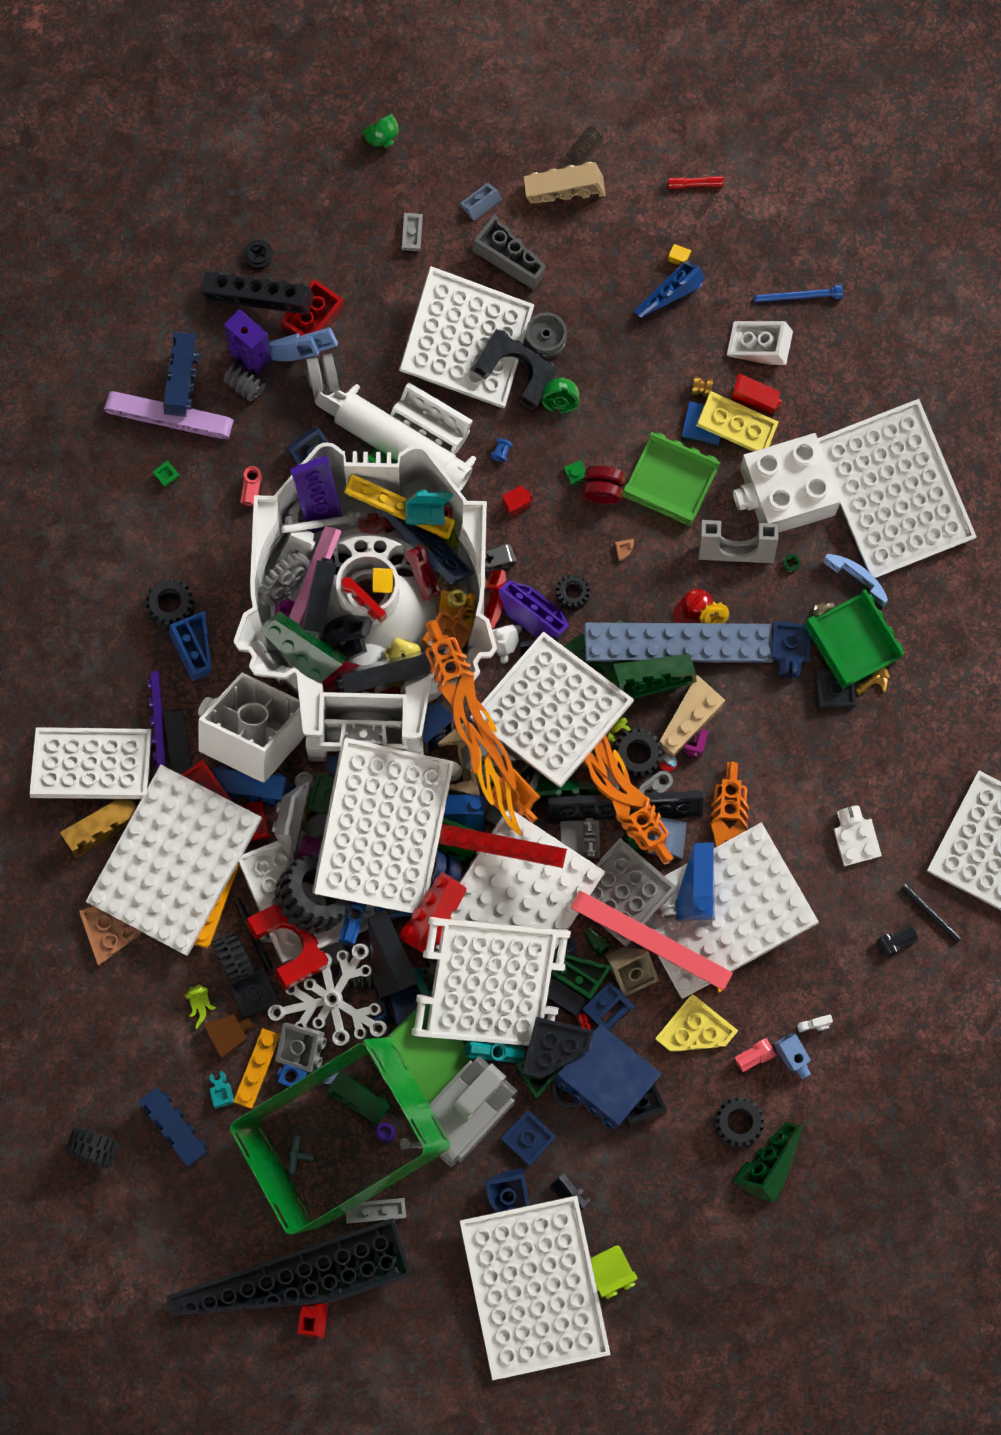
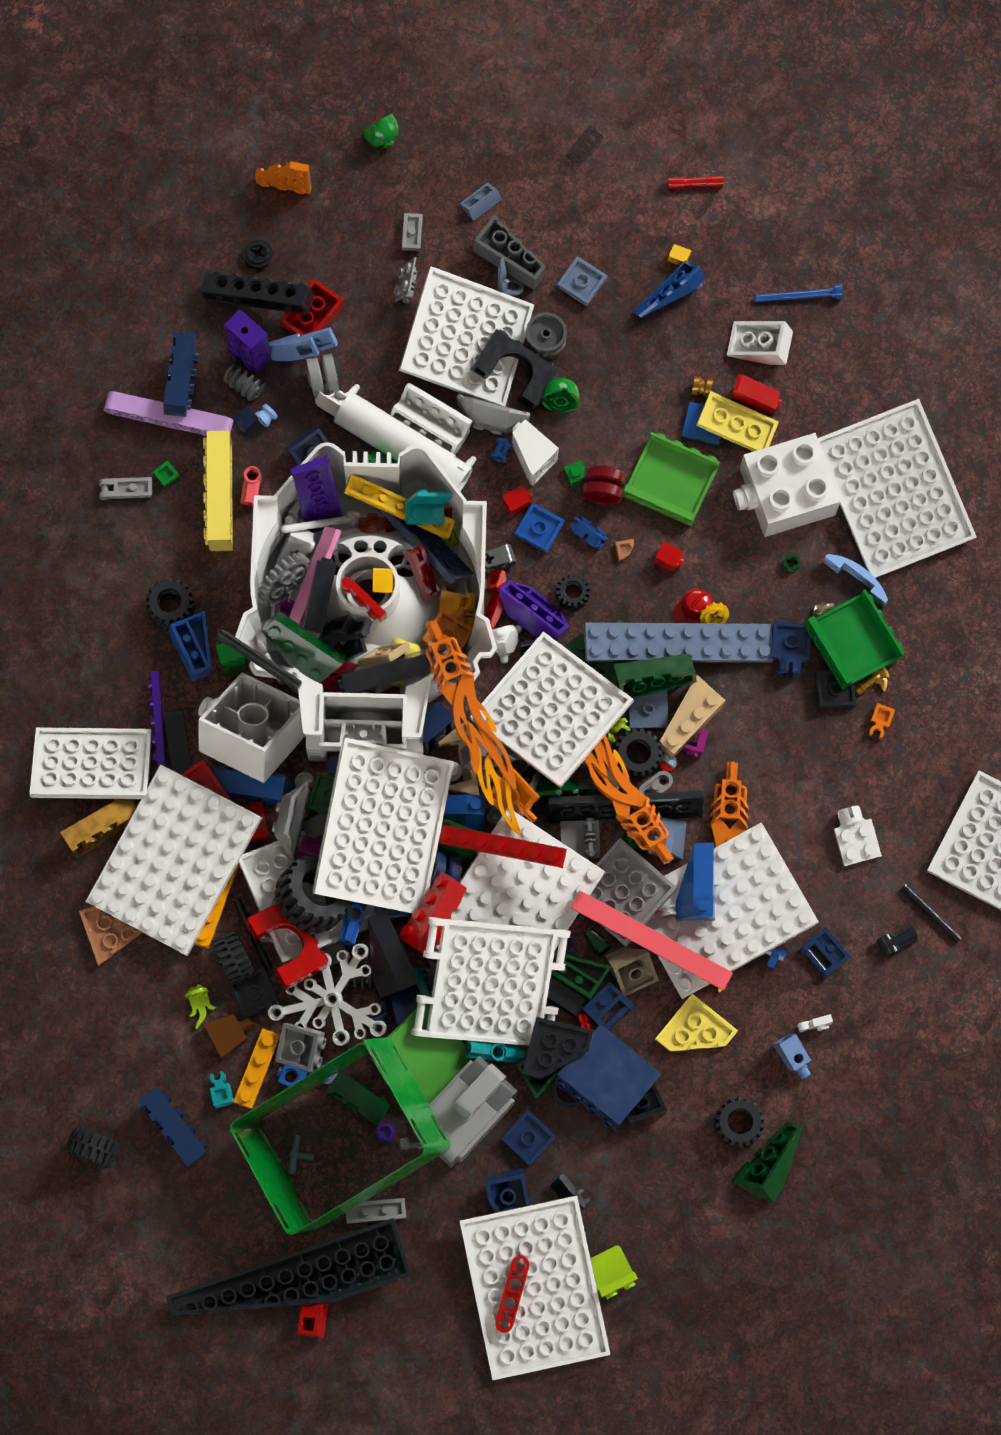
light yellow bush [447,590,466,608] -> none
tan wedge [524,162,605,203] -> none
light grey arch [698,520,778,563] -> none
coral piece [734,1038,776,1073] -> none
none -> light grey plate [99,477,152,500]
none -> light yellow brick [203,431,233,551]
none -> green wedge [215,641,249,678]
none -> pearl dark grey axle [217,629,302,691]
none -> dark blue slope [233,405,259,434]
none -> orange plate [255,161,312,194]
none -> light blue wheel [255,404,278,428]
none -> tan tile [357,642,411,667]
none -> light grey hinge [394,257,417,304]
none -> light grey wedge [457,394,530,435]
none -> red beam [495,1255,529,1333]
none -> sand blue piece [497,257,524,295]
none -> white slope [512,420,559,486]
none -> blue plate [514,502,565,554]
none -> sand blue plate [556,256,608,306]
none -> blue hinge [570,516,609,550]
none -> sand blue plate [629,690,668,729]
none -> red brick [654,542,685,573]
none -> blue brick [766,947,787,968]
none -> dark blue plate [799,927,851,980]
none -> orange plate [869,703,895,740]

